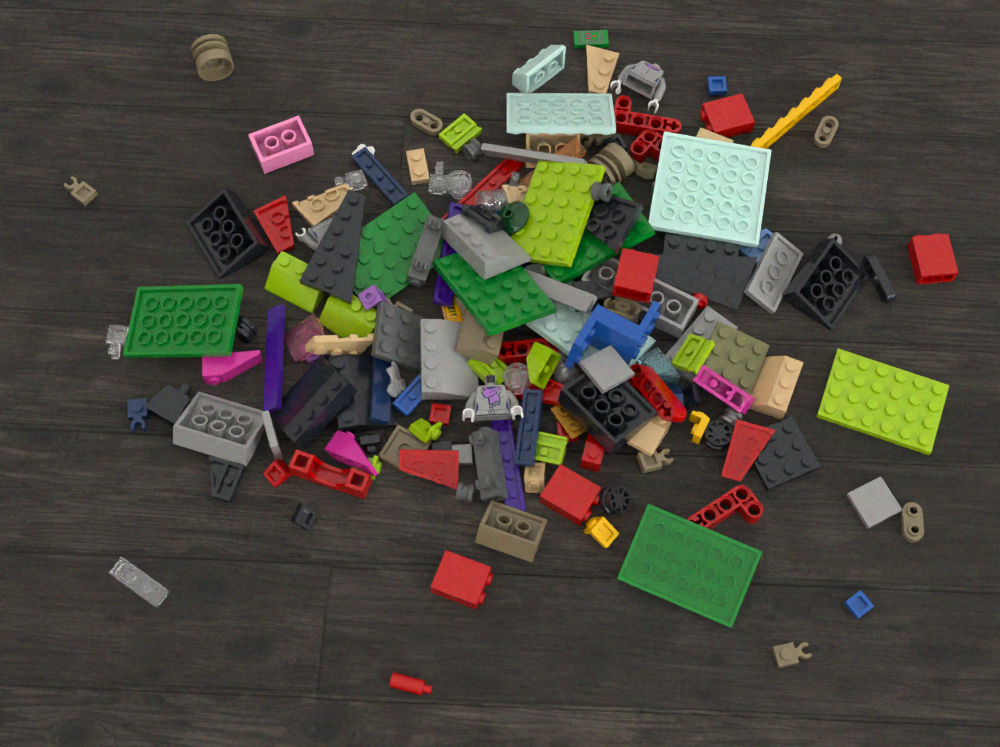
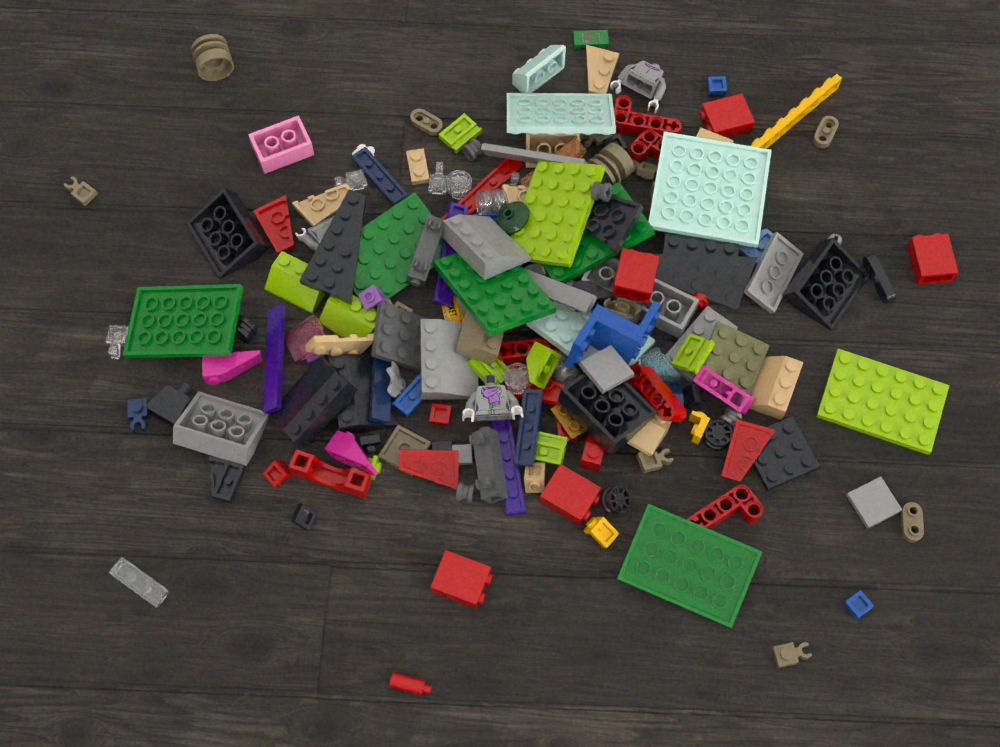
light grey tile [261,410,283,460] -> none
lime bracket [408,418,443,444] -> none
black plate [461,203,507,233] -> none
dark tan slope [475,500,548,563] -> none

